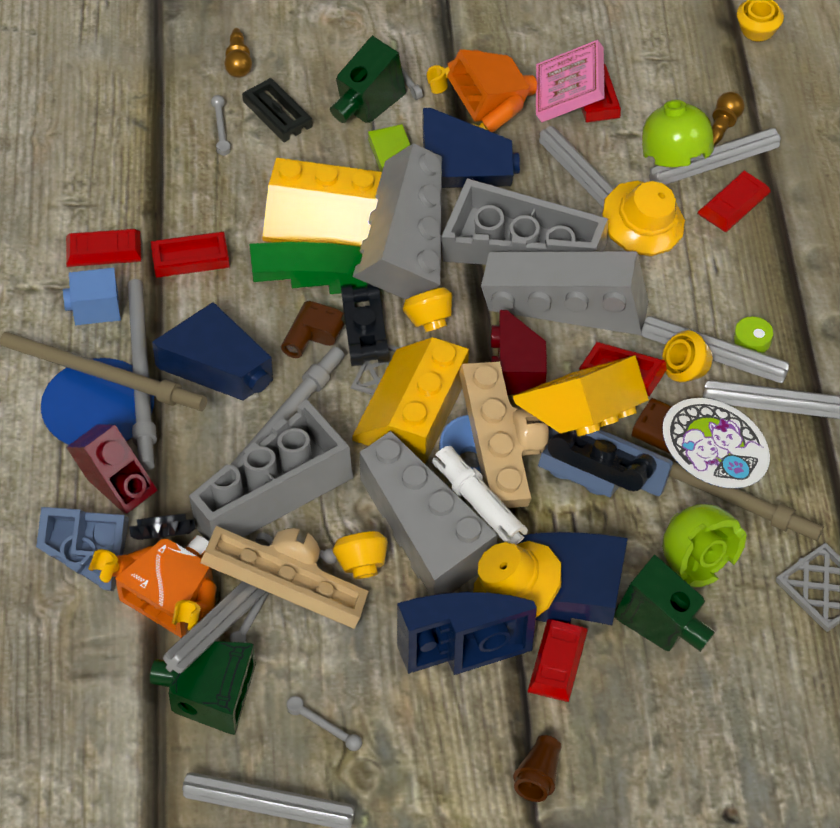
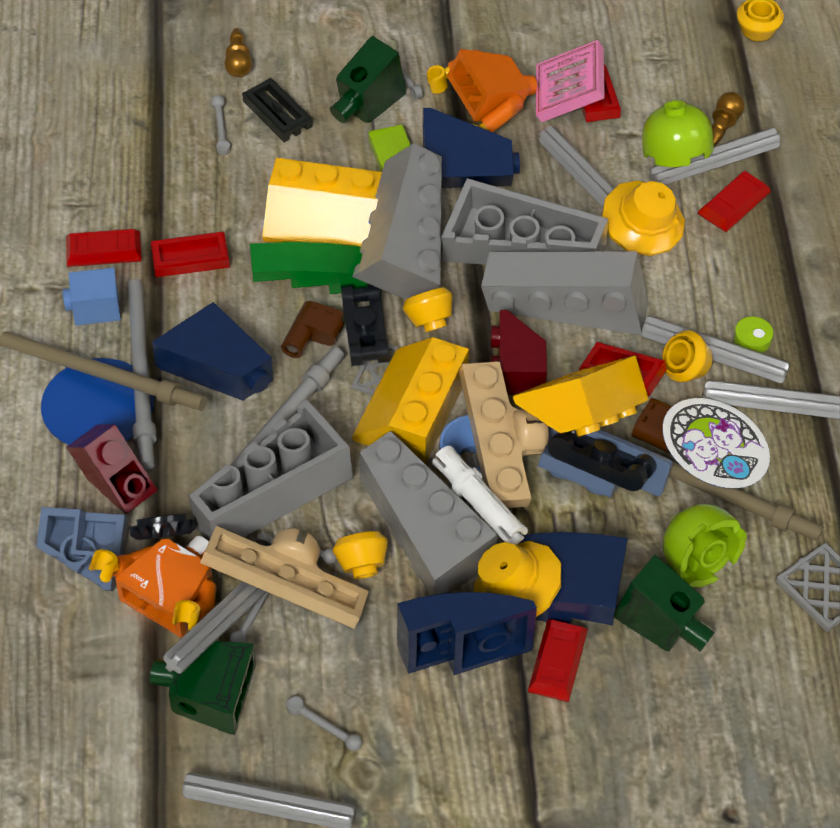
reddish brown cone [513,735,562,802] -> none

